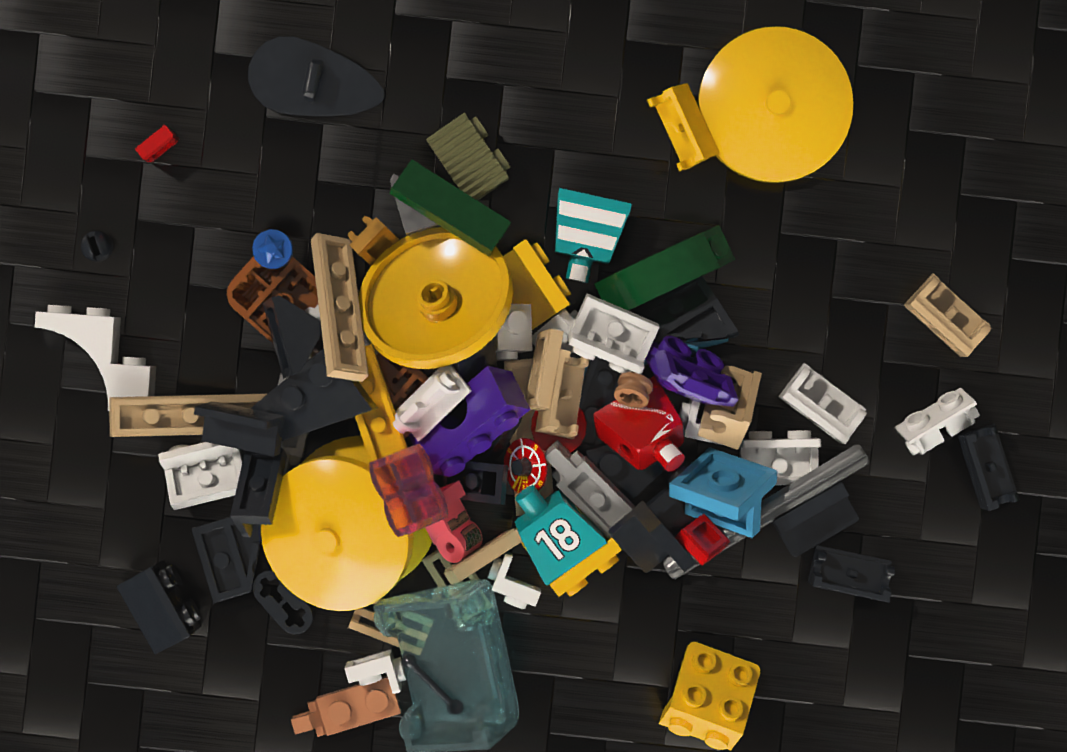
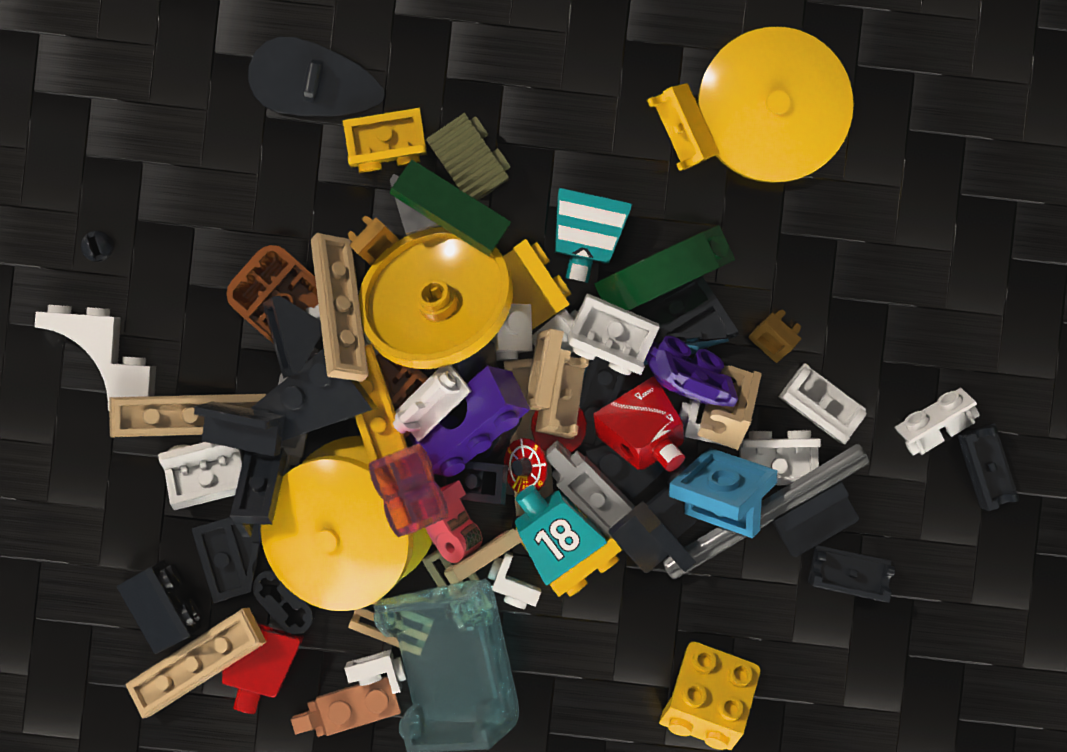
red tile [135,125,179,163] -> none
blue tile [252,229,293,269] -> none
black hinge [402,653,463,716] -> none
medium nougat bush [614,372,653,408] -> none
red tile [675,513,731,566] -> none
tan hinge [904,274,992,357] -> none
none -> tan tile [126,608,266,718]
none -> red torso [222,623,304,714]
none -> yellow bracket [343,108,428,173]
none -> pearl gold tile [748,310,802,363]

